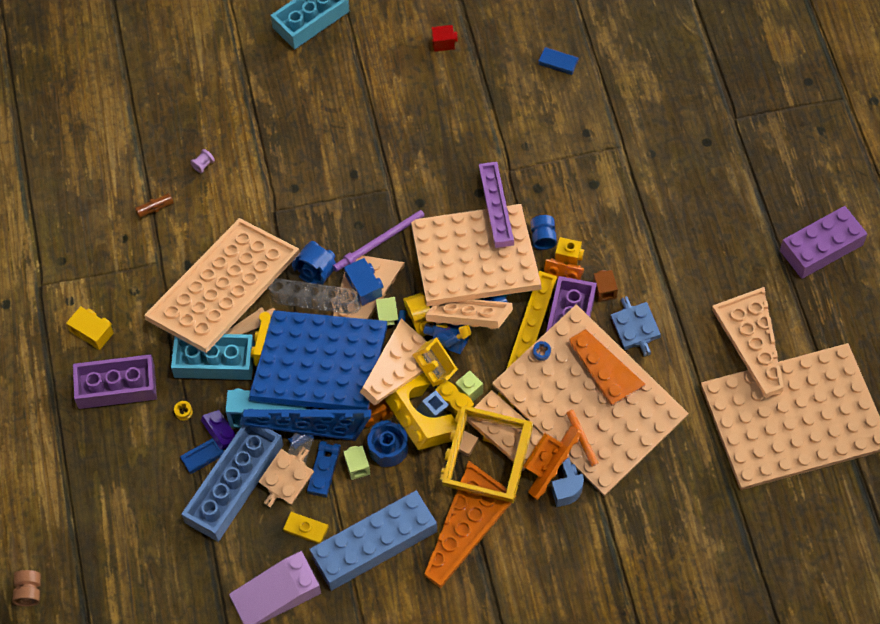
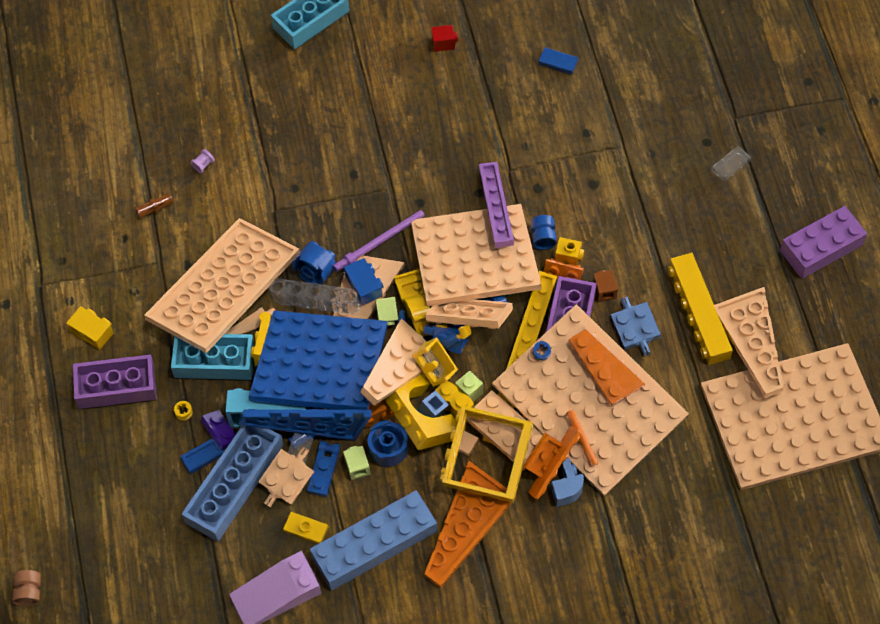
none -> yellow plate [394,269,425,303]
none -> yellow brick [668,253,733,365]
none -> clear tile [712,146,751,181]

